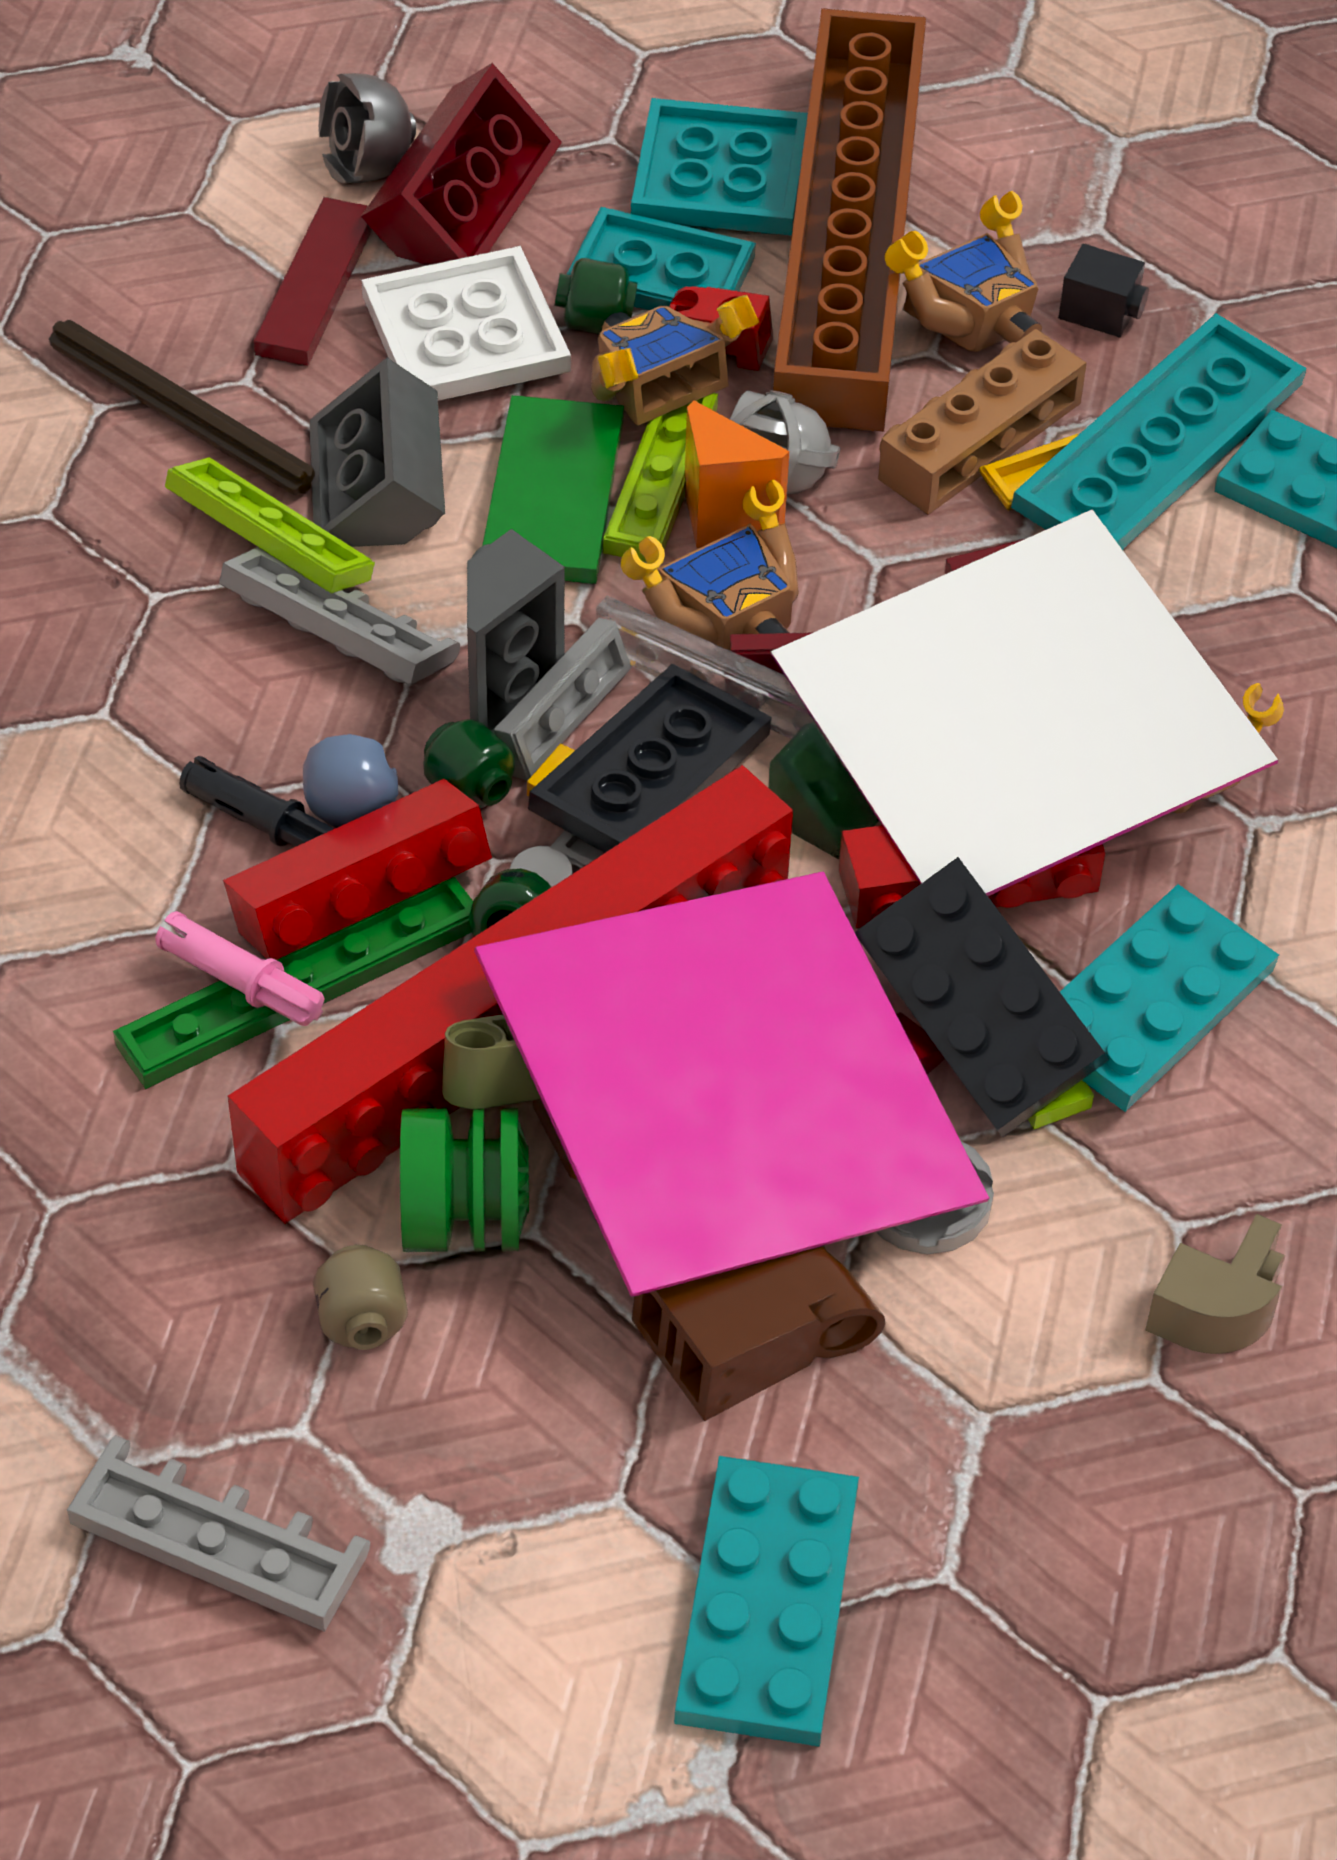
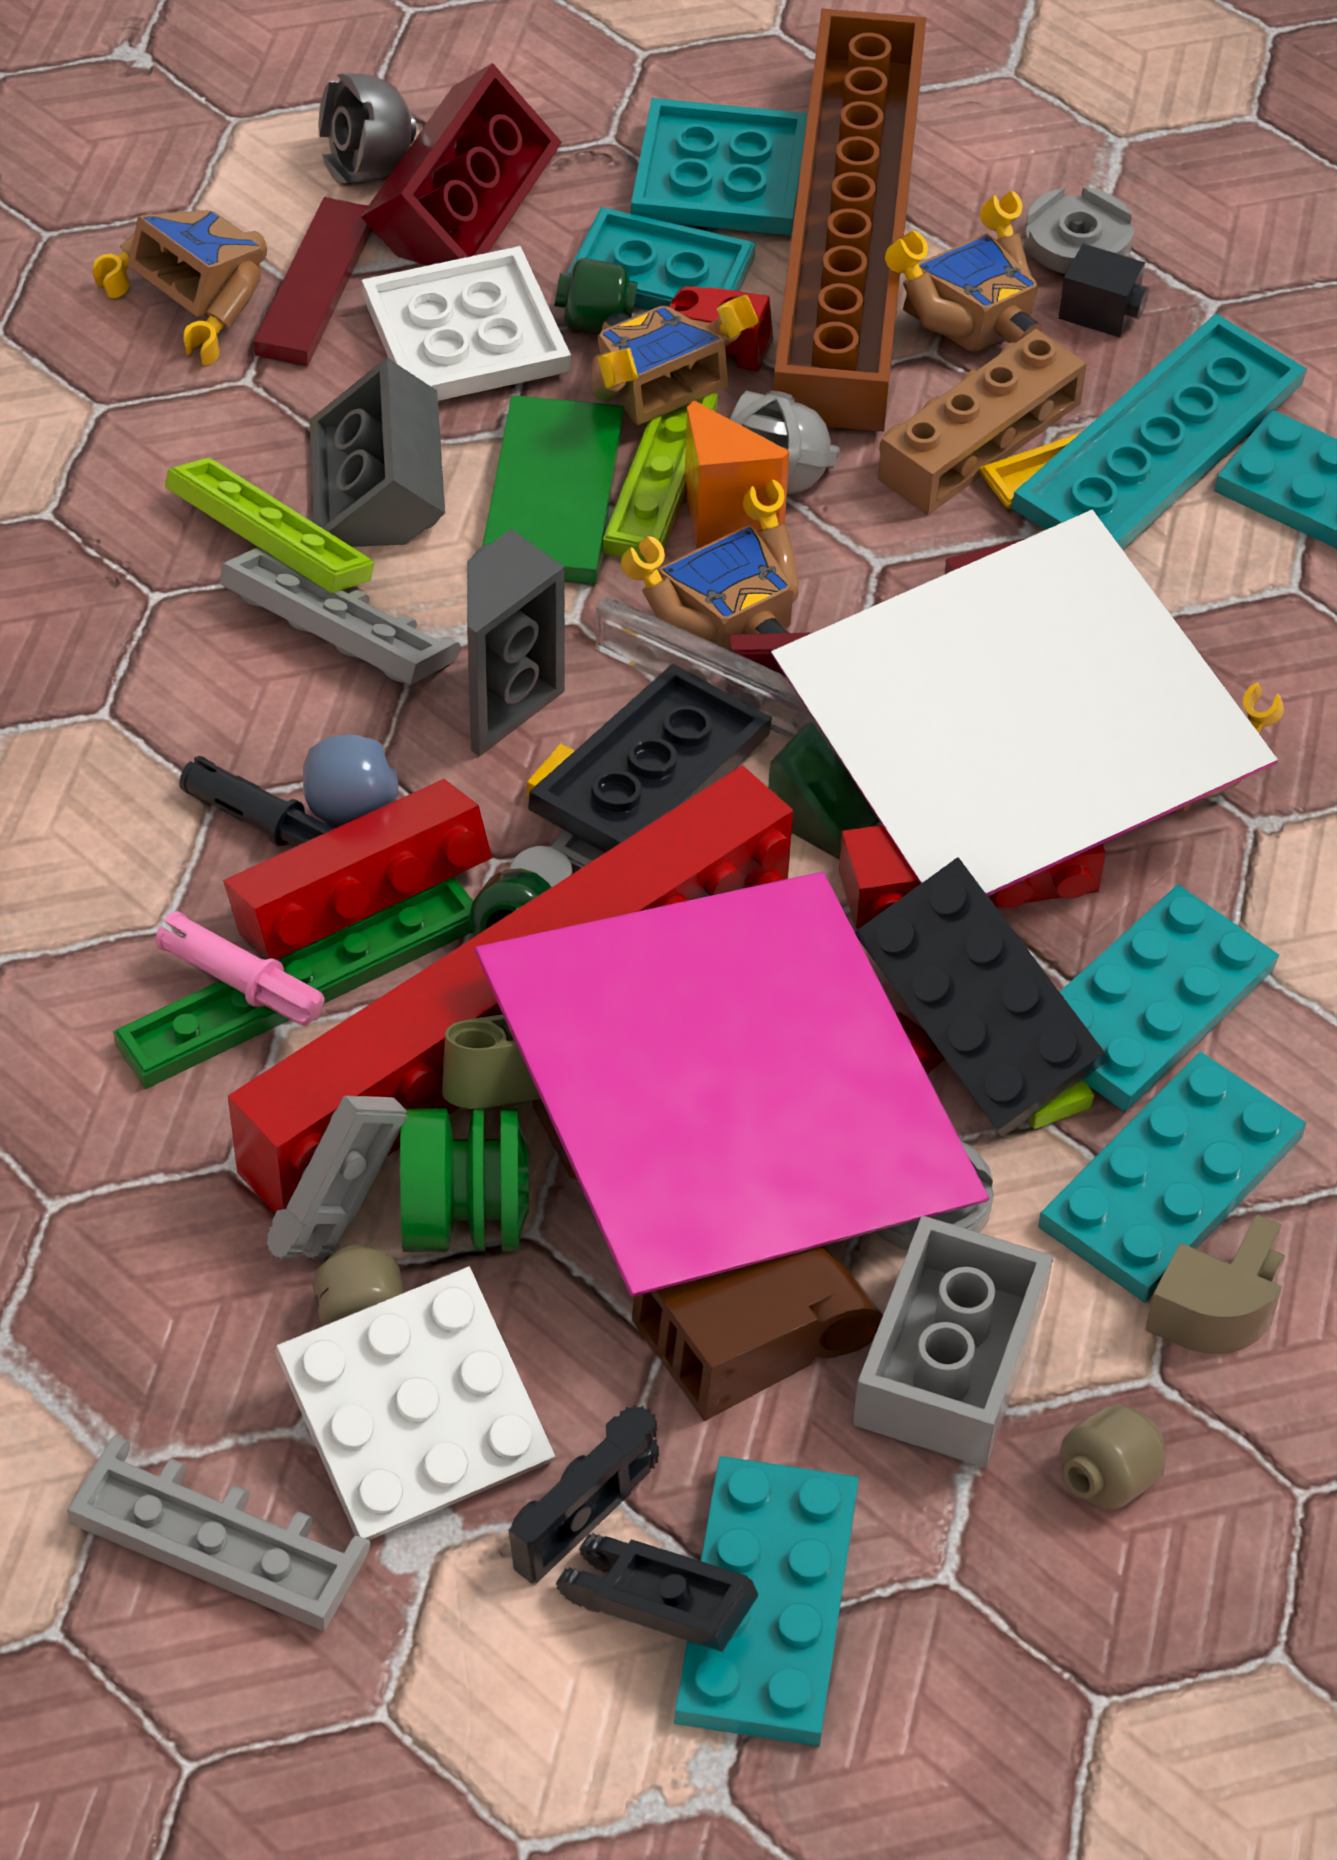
dark brown axle [49,320,315,495] -> none
dark green head [423,719,515,809] -> none
light grey tile [494,618,631,780] -> none
none -> medium nougat torso [92,210,267,366]
none -> light grey hinge [266,1095,407,1260]
none -> white plate [275,1266,556,1540]
none -> black hinge [508,1405,660,1583]
none -> black hinge [555,1533,759,1652]
none -> light grey brick [853,1215,1054,1468]
none -> light grey plate [1024,188,1134,274]
none -> teal plate [1038,1051,1307,1303]
none -> dark tan head [1060,1405,1165,1510]

